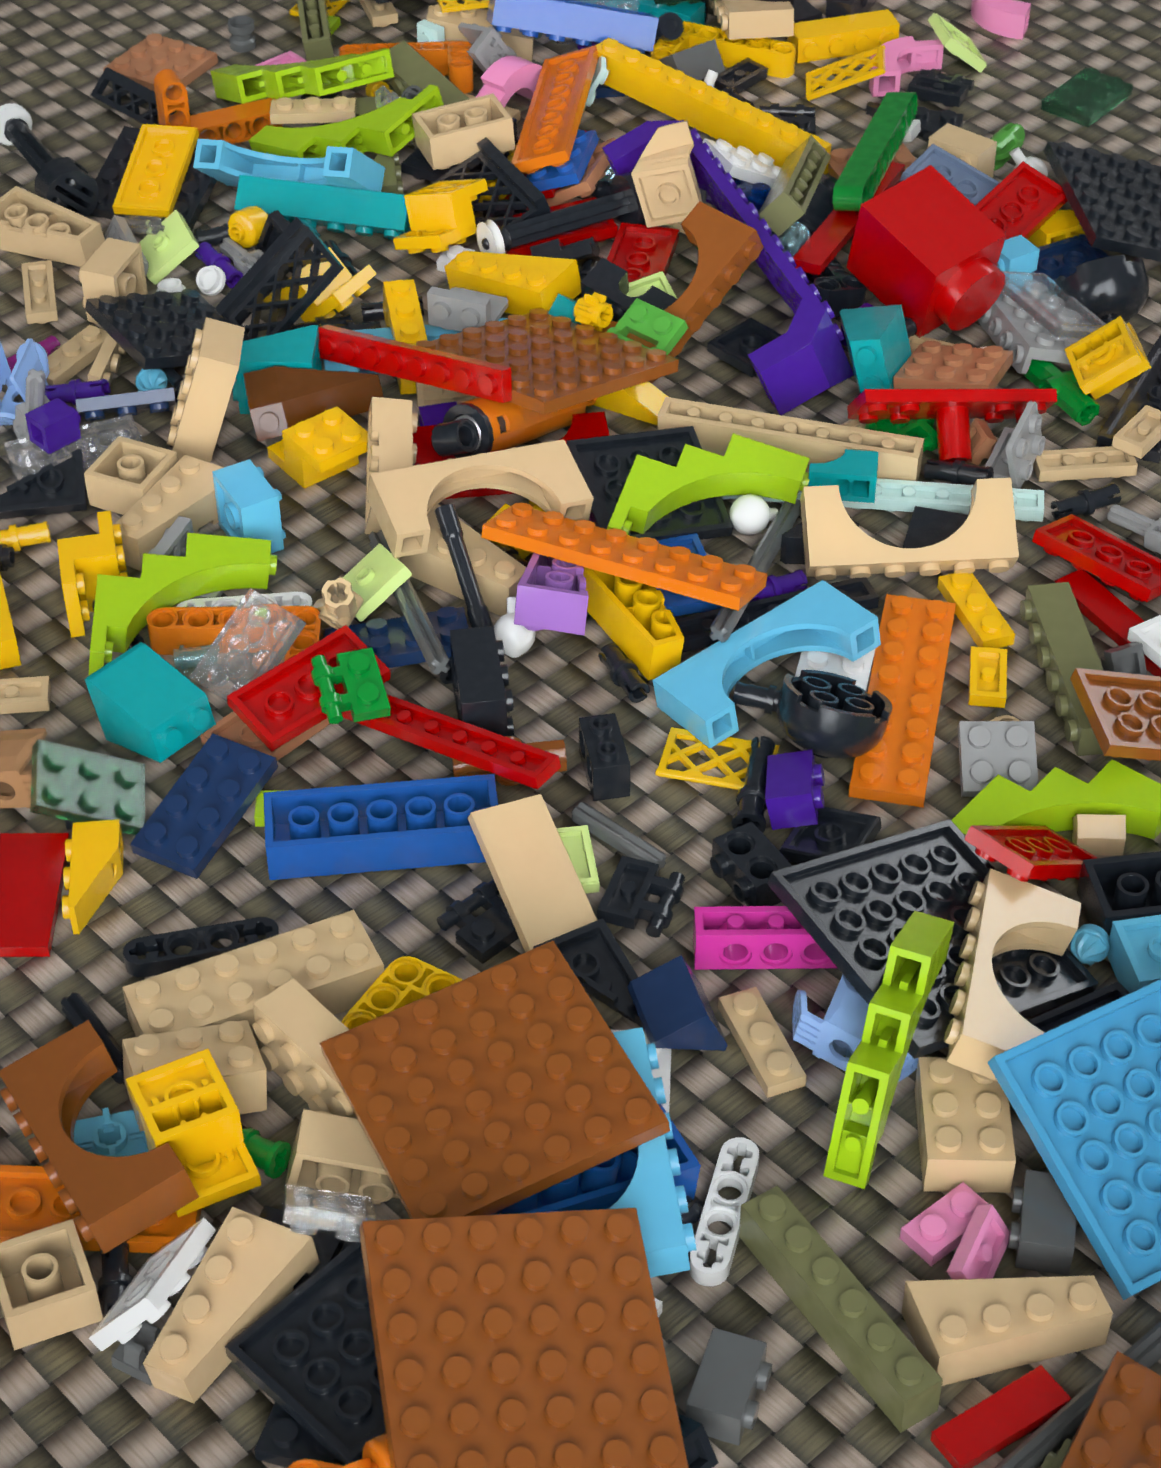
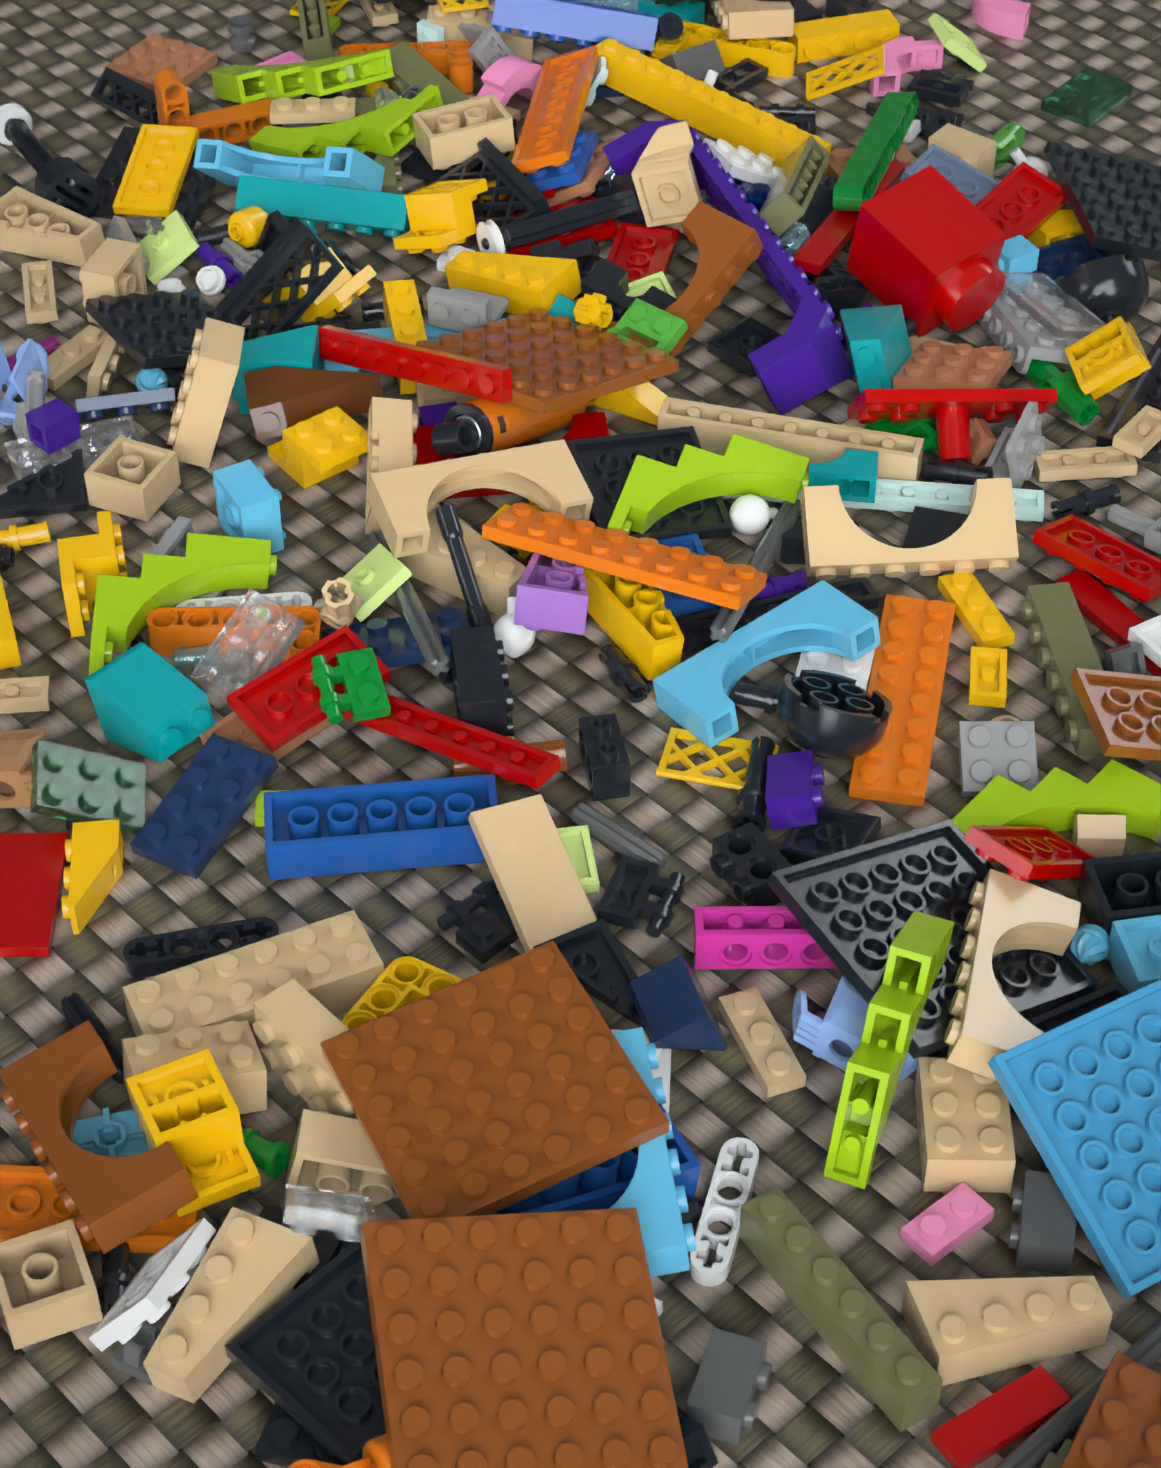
dark purple pin [45,379,111,405] -> none
tan wedge [115,455,224,571] -> none
bright pink plate [947,1204,1010,1280] -> none

